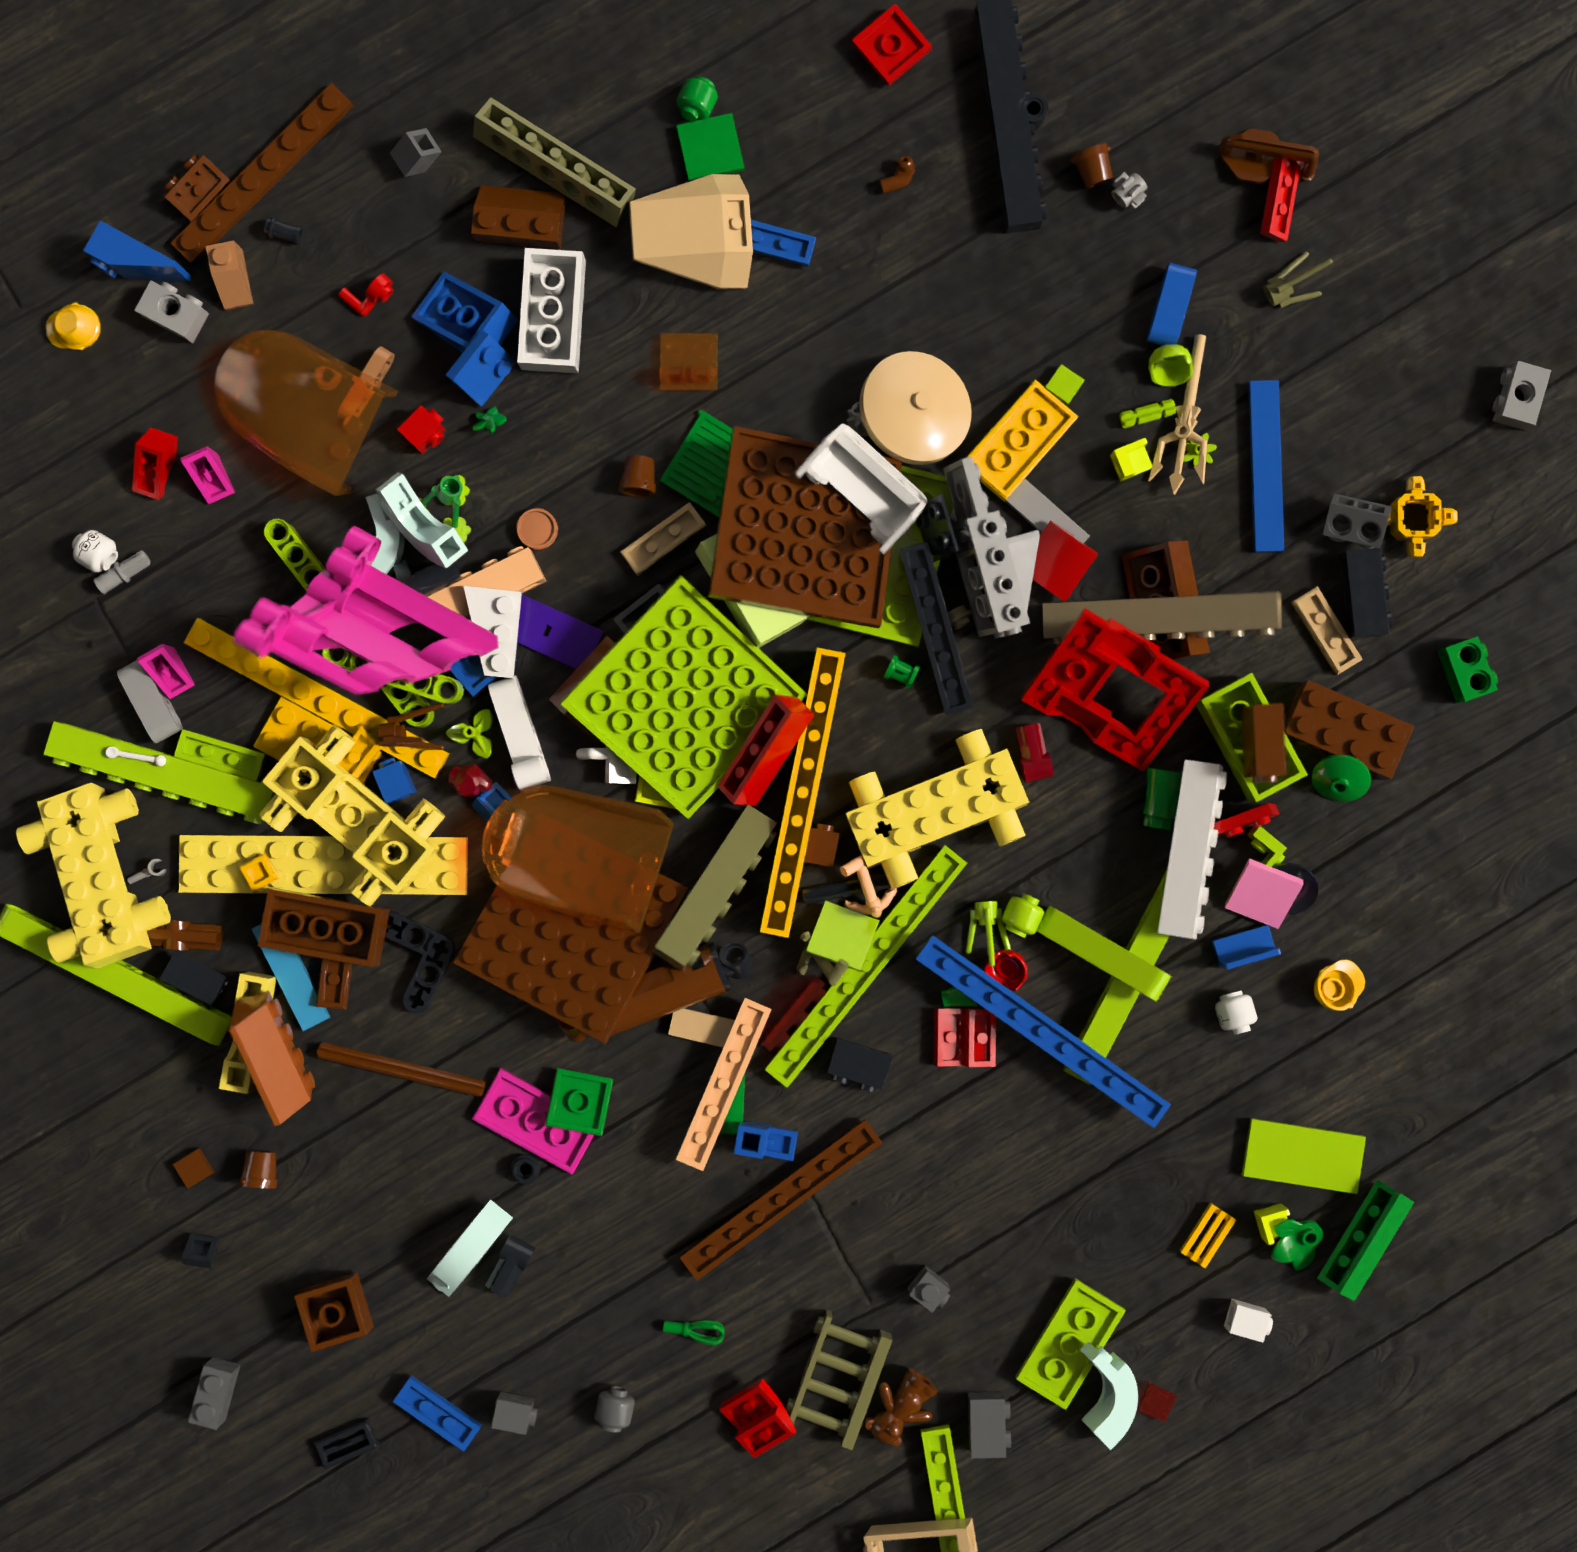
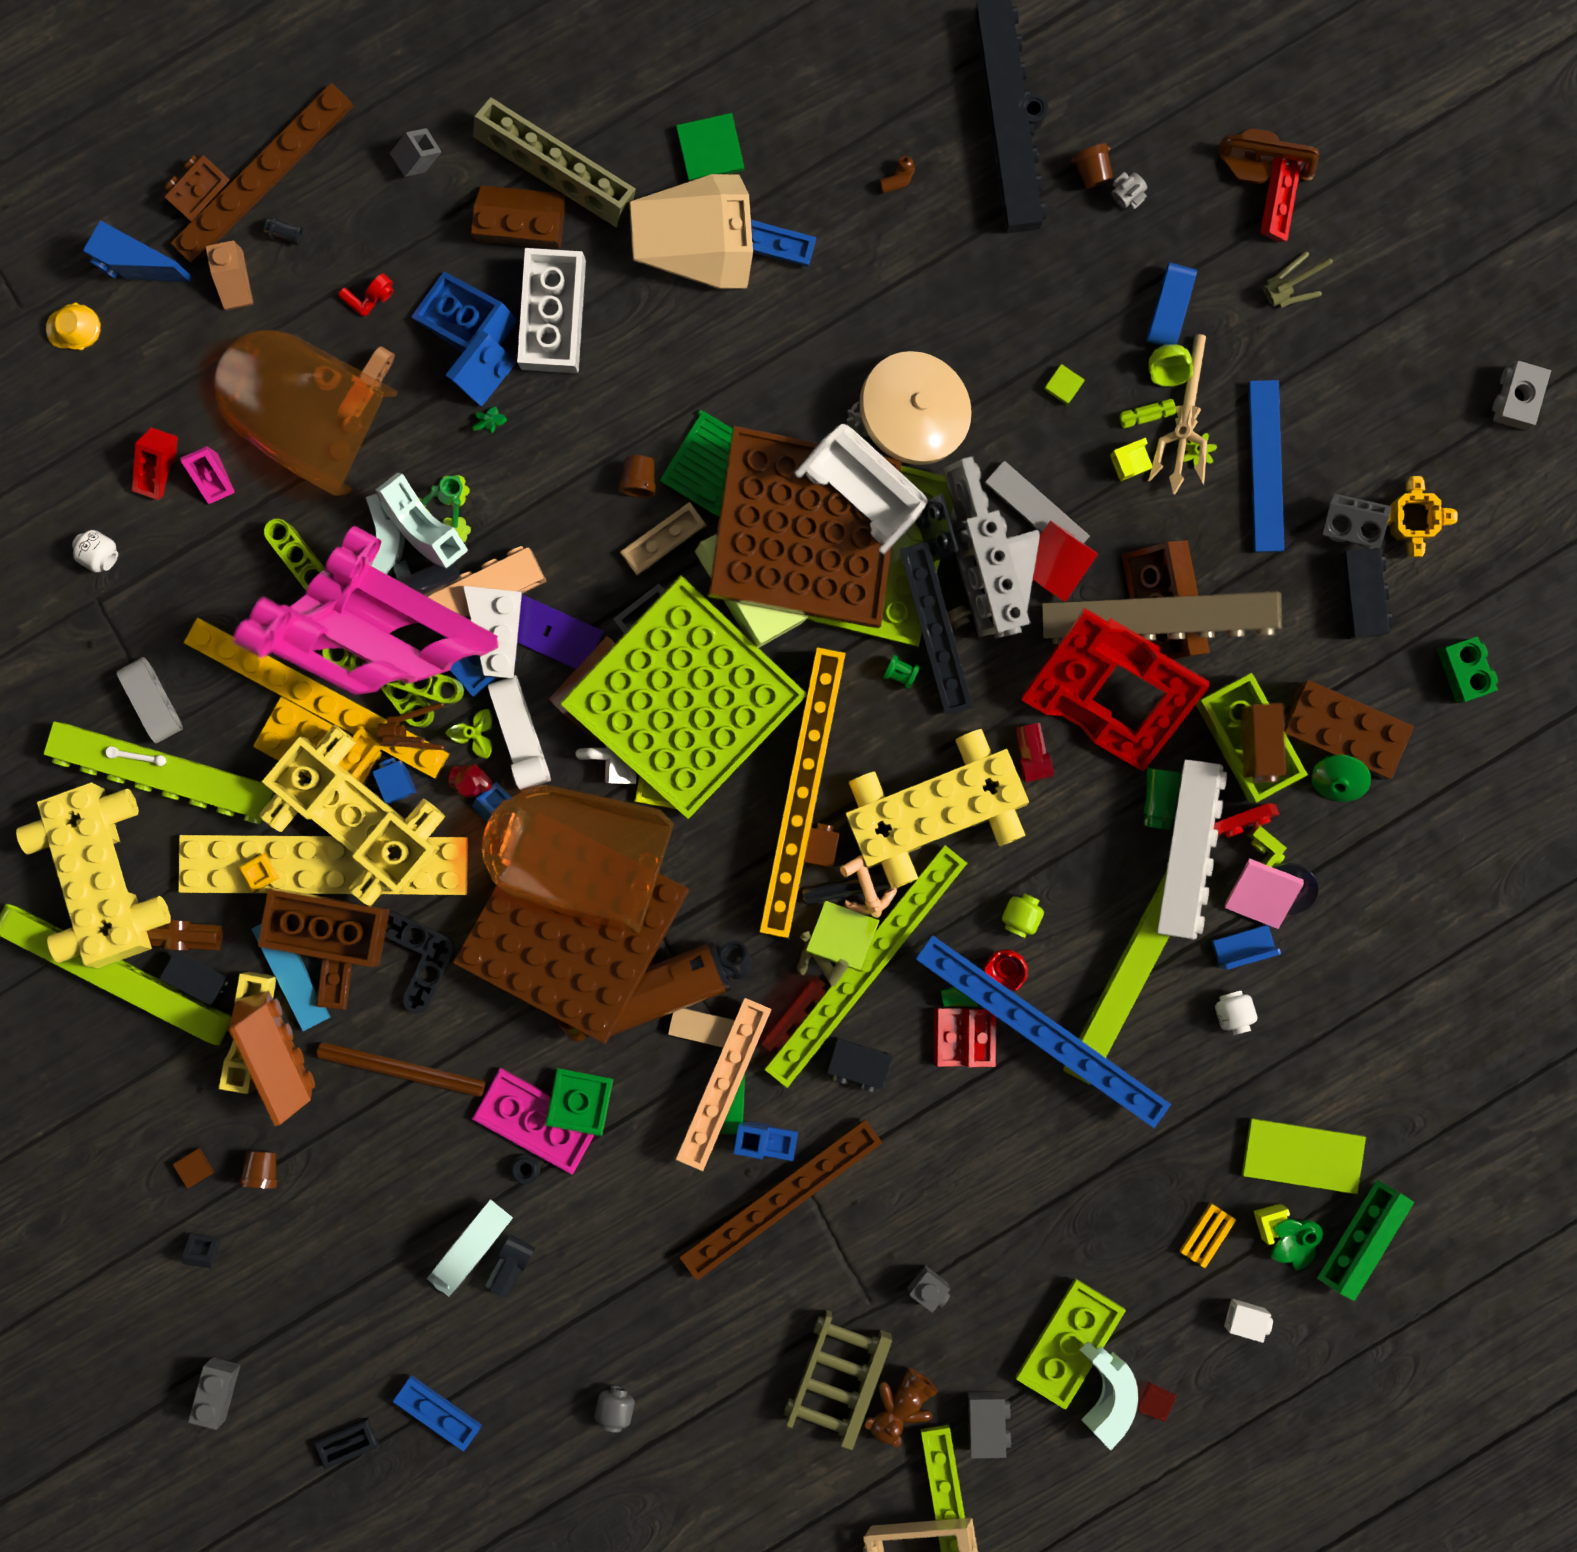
light grey axle [94,551,151,594] -> none
light grey hand [127,859,167,884] -> none
light grey brick [134,281,209,343] -> none
dark pink slope [137,644,194,699] -> none
lime plate [174,729,267,781] -> none
reddish brown brick [295,1272,374,1352] -> none
red brick [397,405,446,454] -> none
dark grey brick [491,1392,538,1435] -> none
nougat piece [517,508,558,550] -> none
olive brick [653,805,777,971] -> none
clear orange hinge [659,333,718,391] -> none
green piece [663,1321,725,1345] -> none
green head [676,76,718,122] -> none
red brick [717,694,814,806] -> none
red slope [719,1379,796,1458] -> none
red plate [852,3,932,87] -> none
lime plant [966,901,1011,967] -> none
yellow tile [967,380,1078,502] -> none
lime beam [1036,905,1171,1002] -> none
tan tile [1291,587,1363,675] -> none
yellow hat [1314,959,1365,1011] -> none

